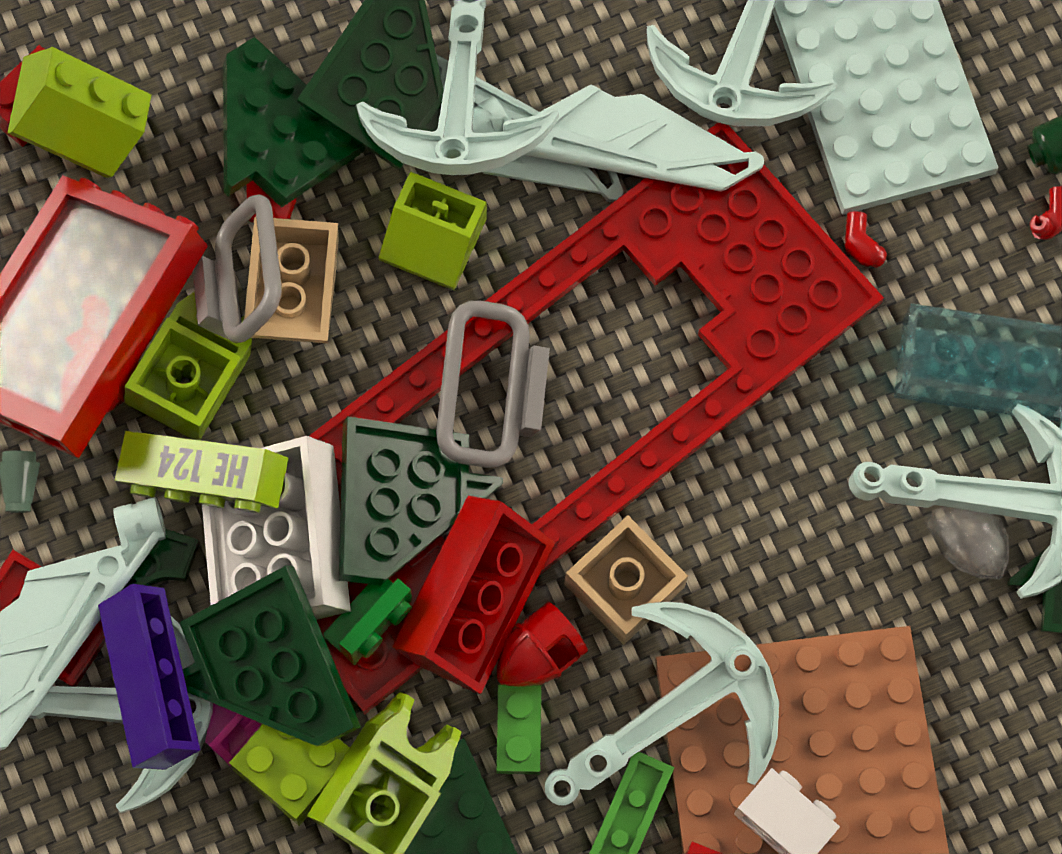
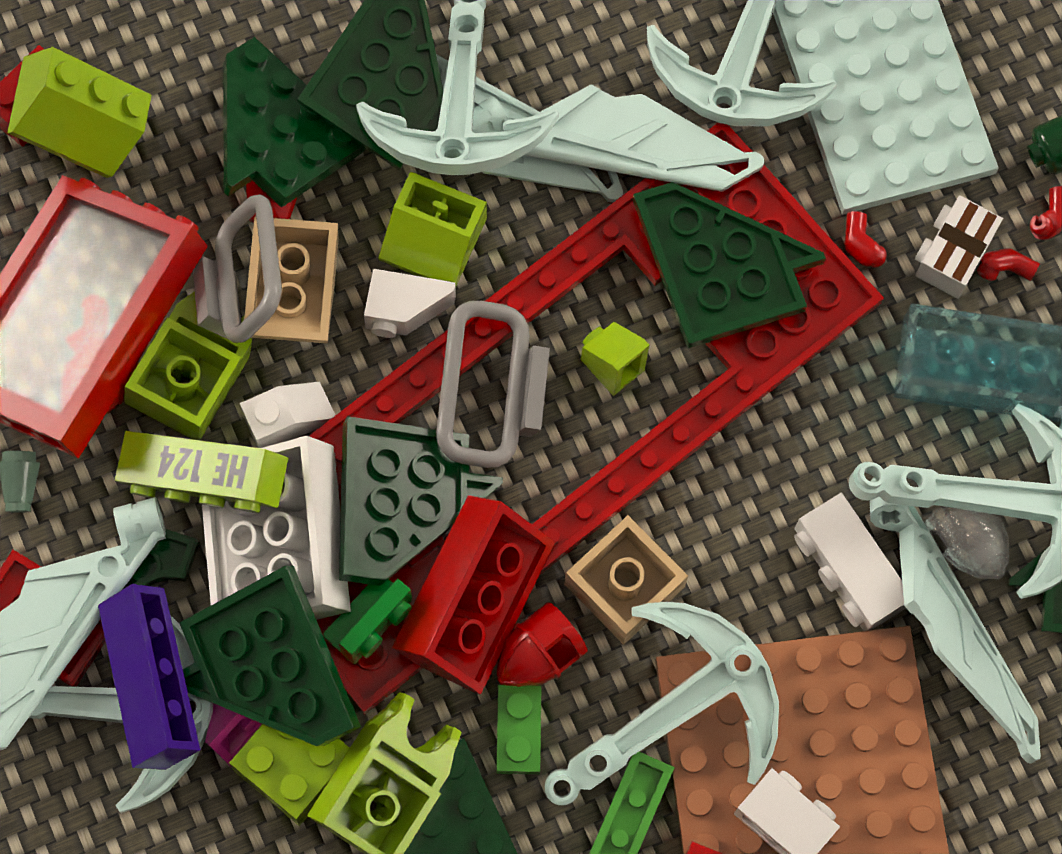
none -> white slope [239,382,335,448]
none -> white slope [364,269,456,338]
none -> lime slope [581,322,650,396]
none -> dark green wing [633,182,826,349]
none -> white brick [794,492,906,631]
none -> light aqua wing [870,477,1041,764]
none -> white brick [915,195,1003,299]
none -> red arm [977,248,1040,281]

